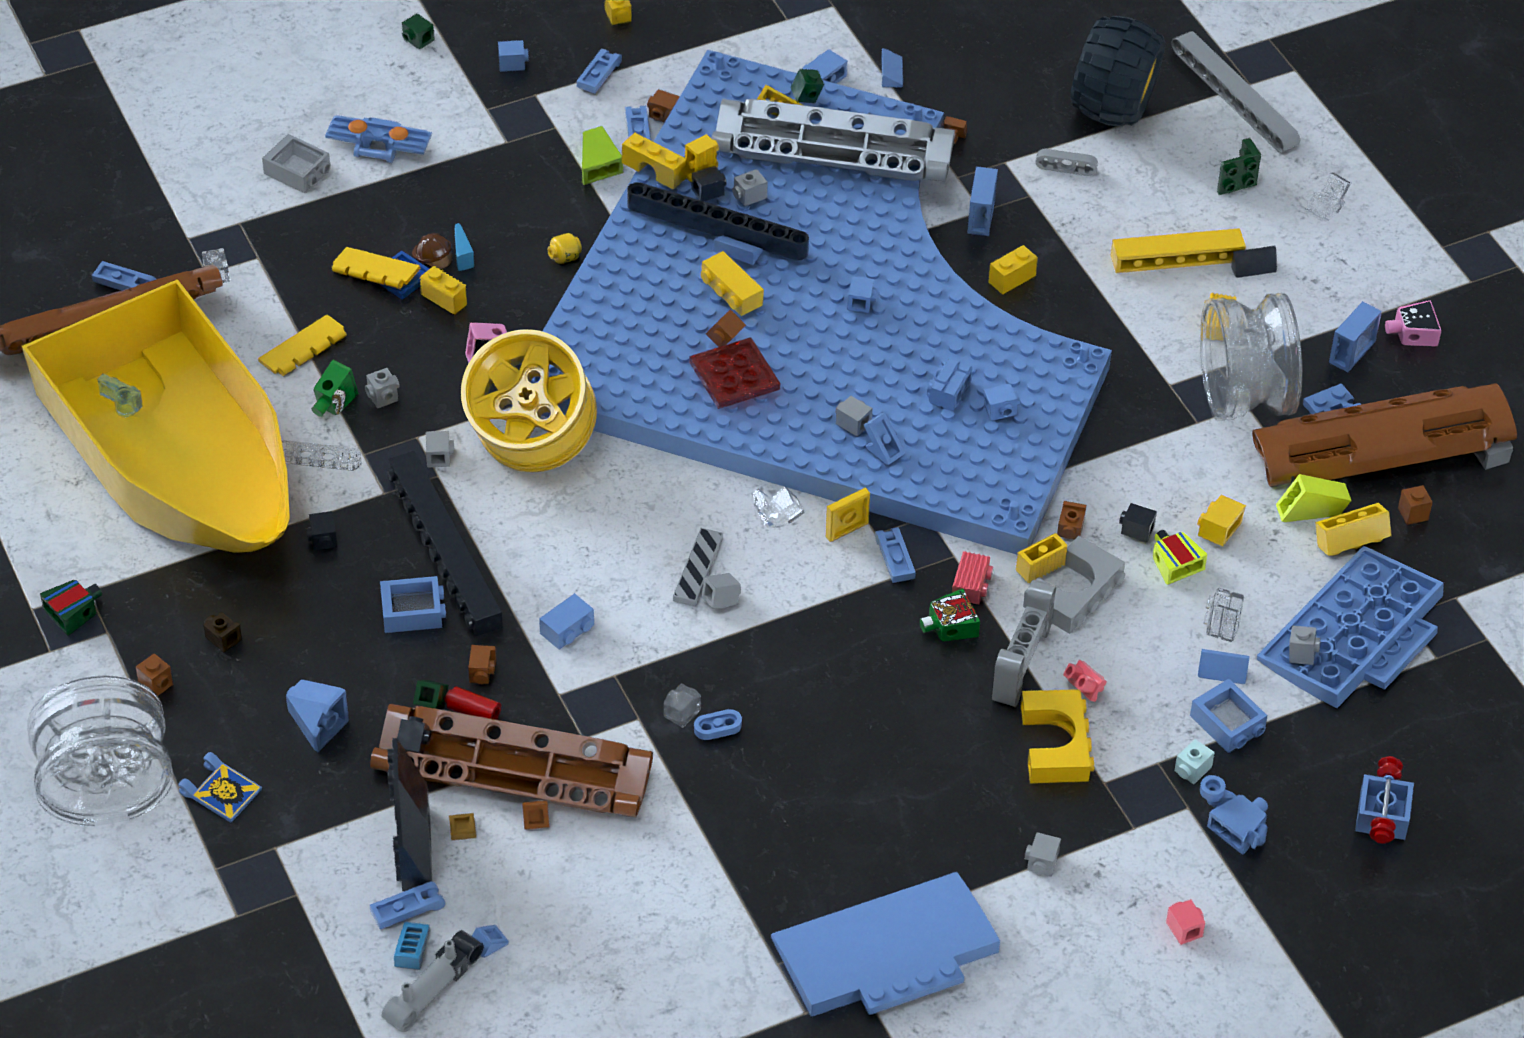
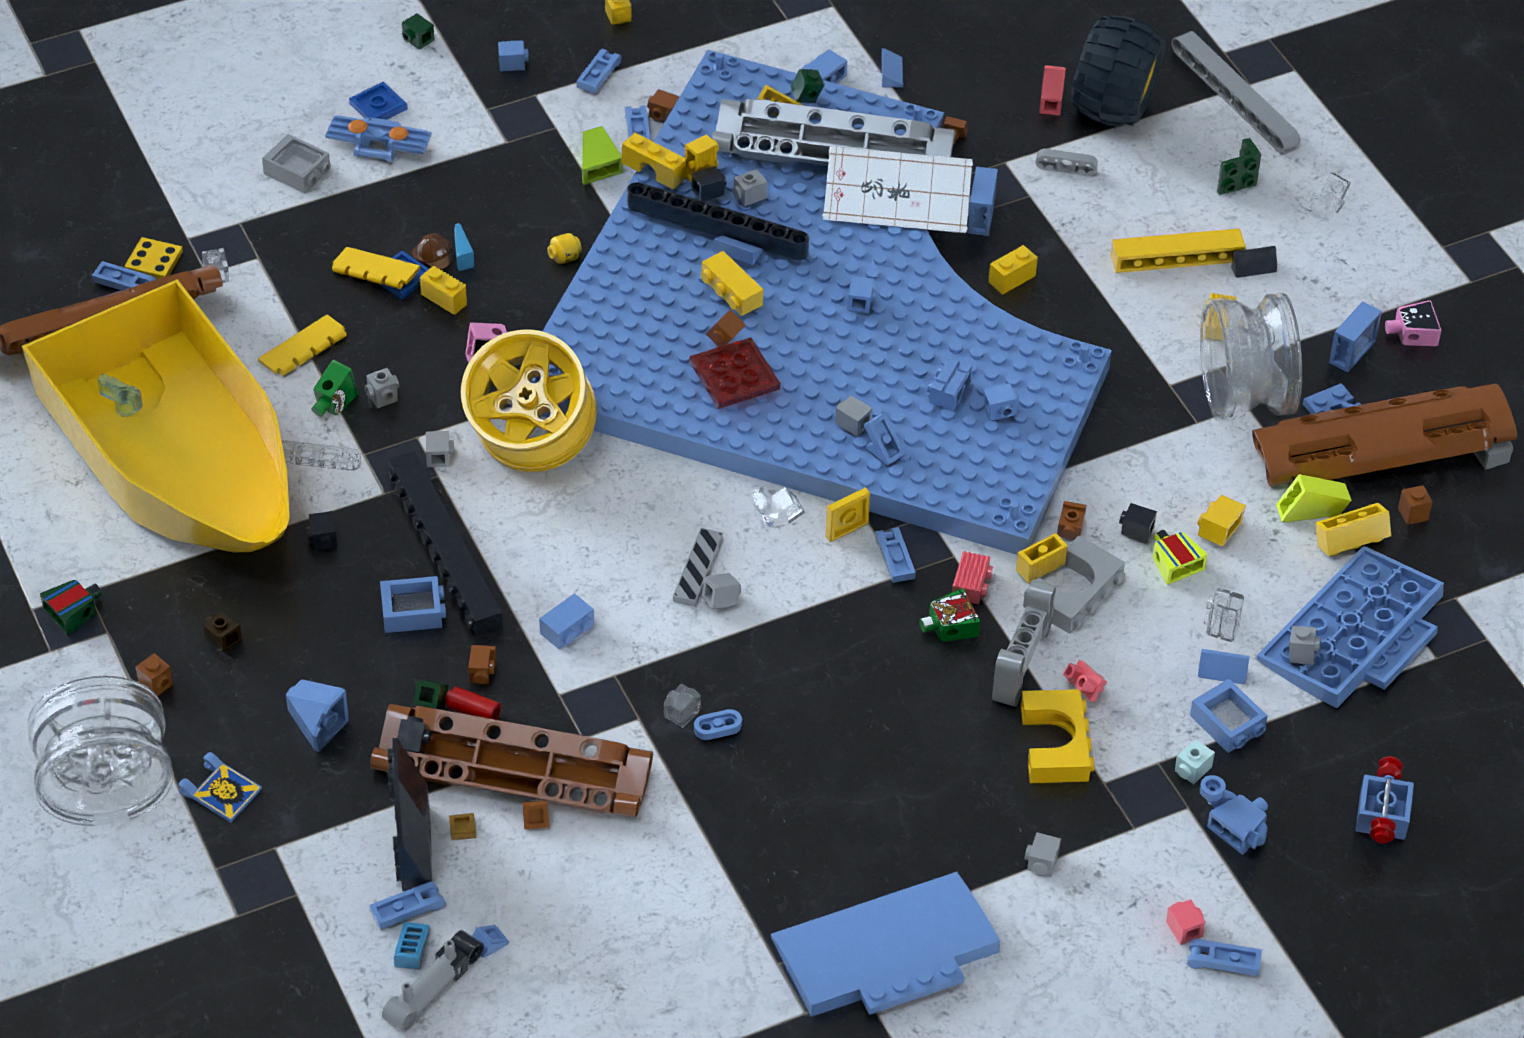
none -> yellow tile [124,237,183,279]
none -> blue tile [349,81,408,120]
none -> clear piece [822,146,973,233]
none -> coral slope [1040,65,1066,116]
none -> medium blue plate [1187,939,1262,976]

